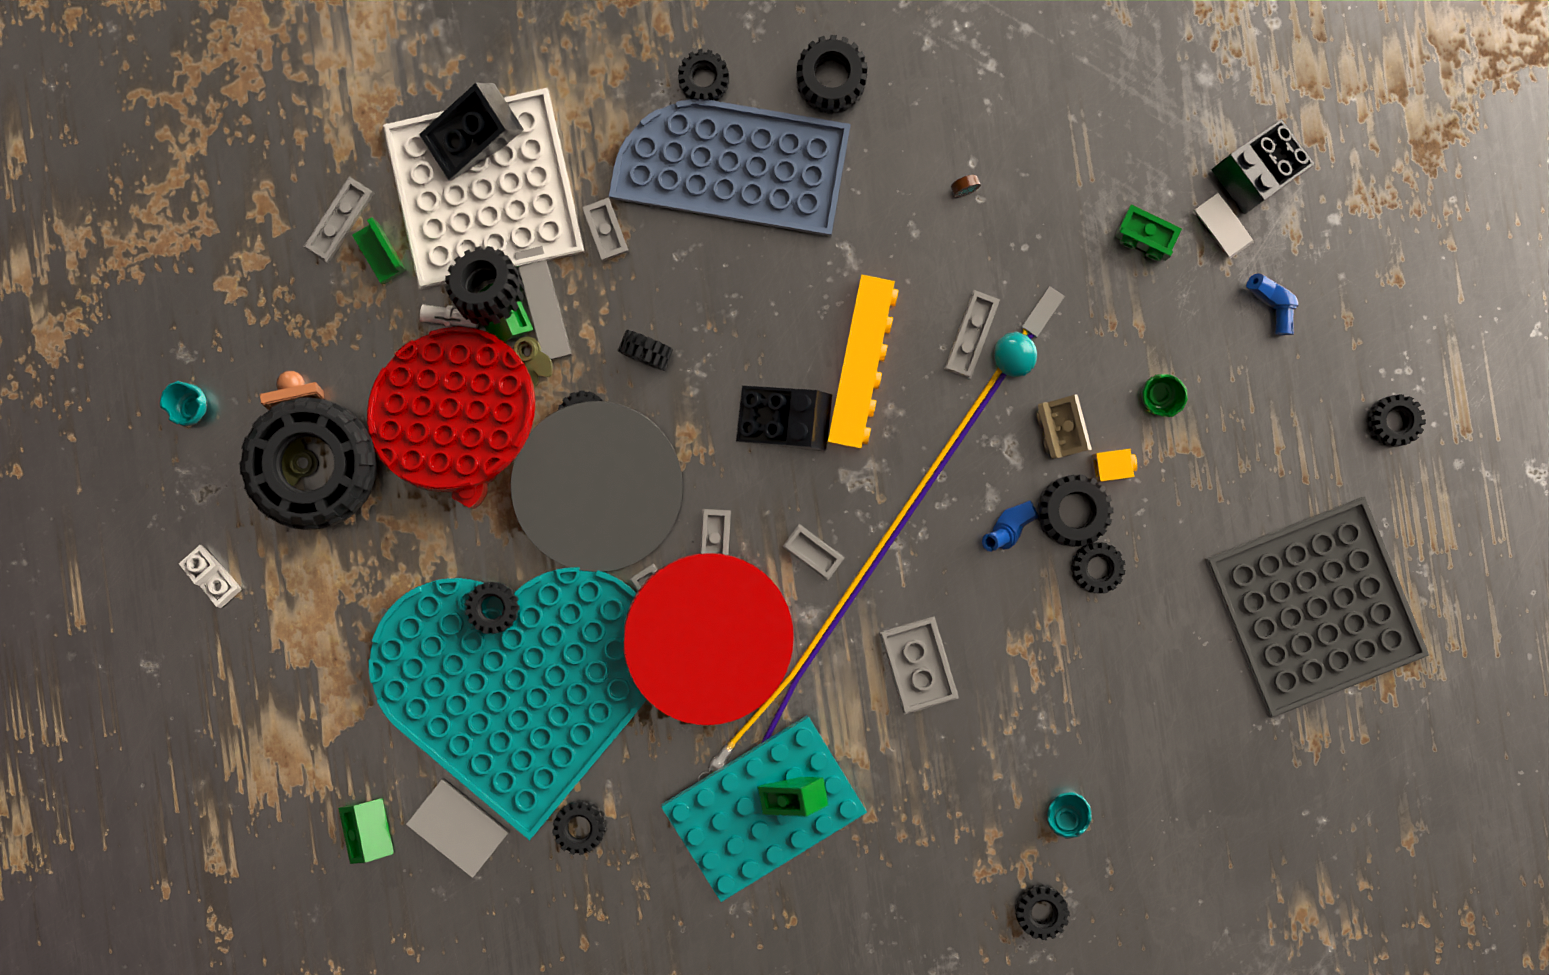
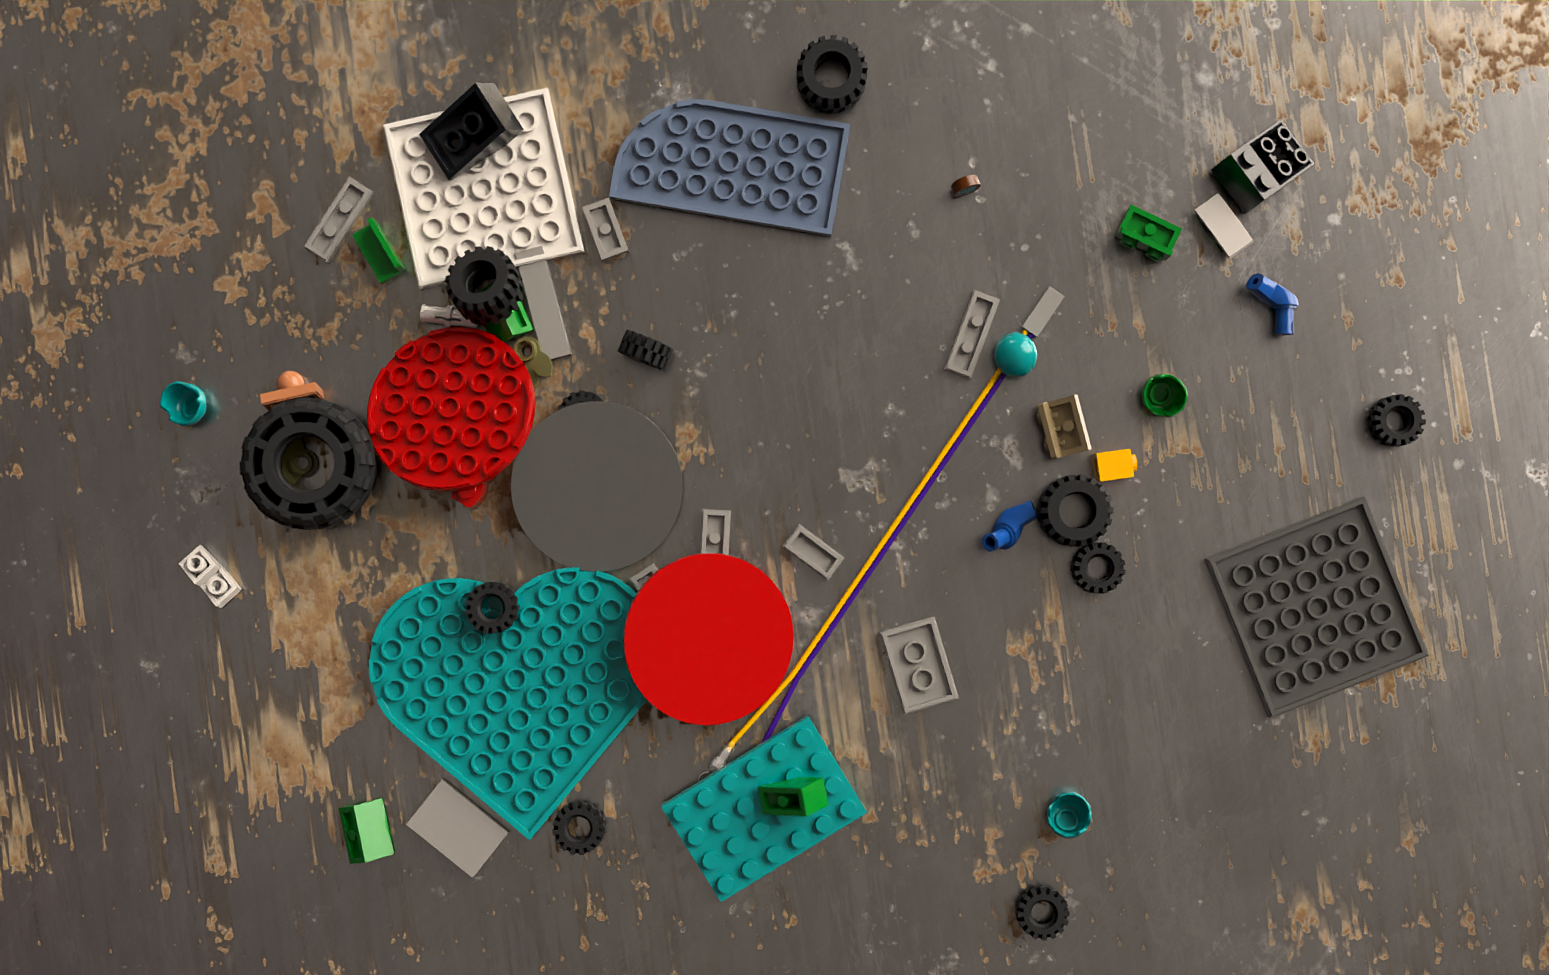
black tyre [678,49,729,101] -> none
black slope [736,385,832,451] -> none
yellow brick [827,274,898,450] -> none

